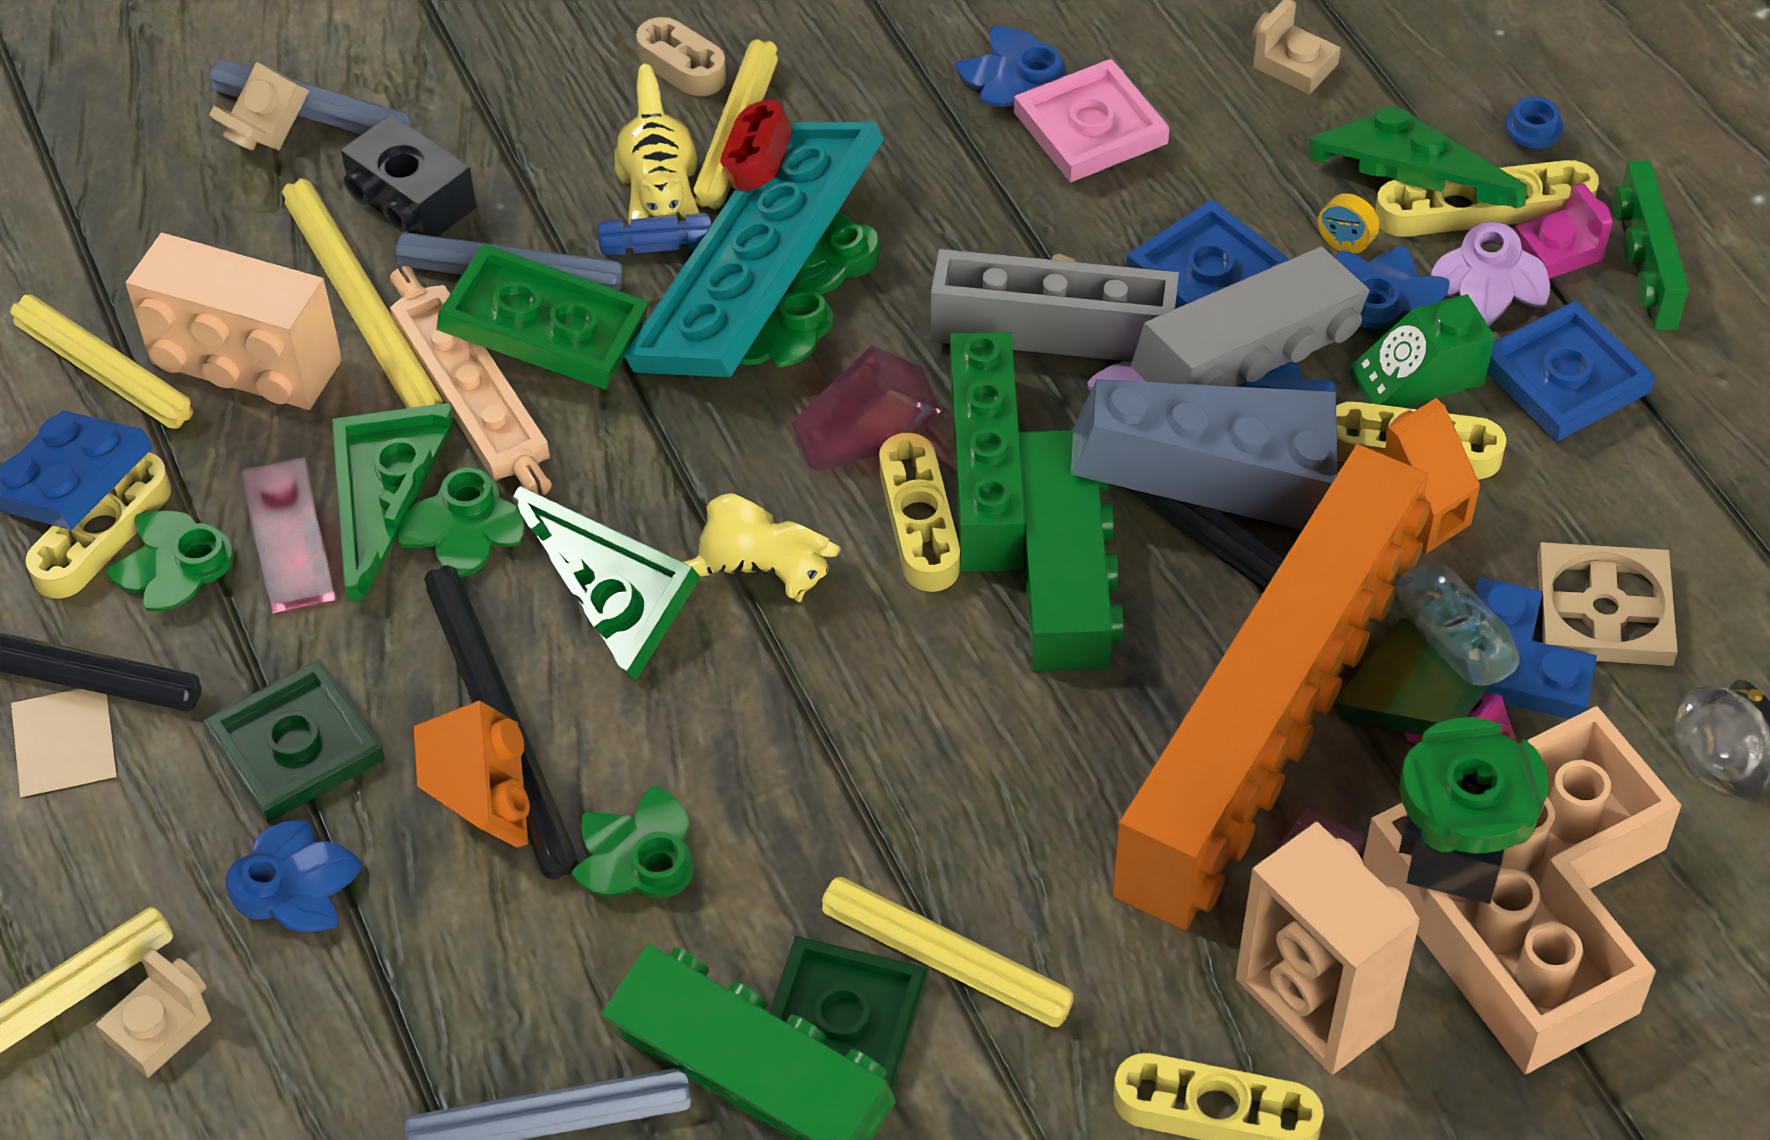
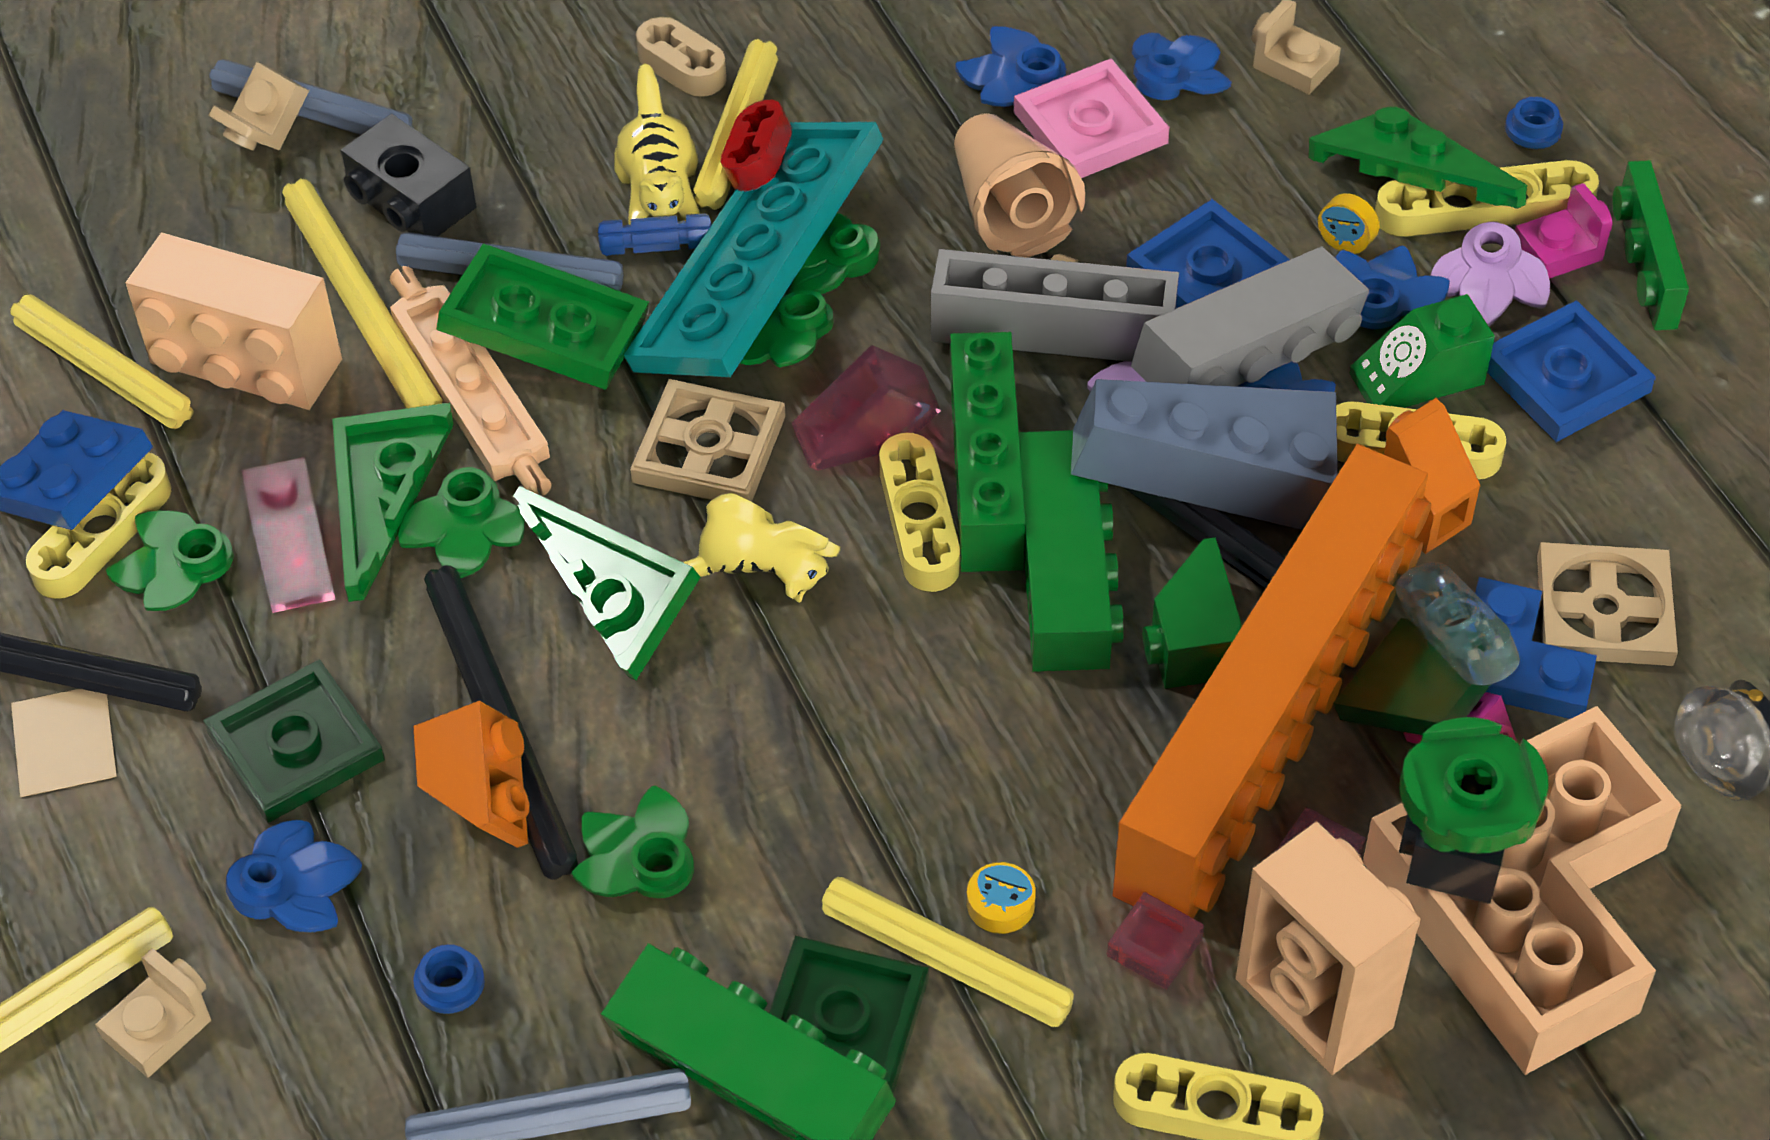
none -> blue plate [413,945,485,1014]
none -> tan piece [630,379,785,502]
none -> light nougat cone [954,114,1085,258]
none -> tile [967,862,1036,934]
none -> clear pink plate [1107,892,1204,990]
none -> blue plate [1131,33,1232,100]
none -> green slope [1142,537,1242,689]

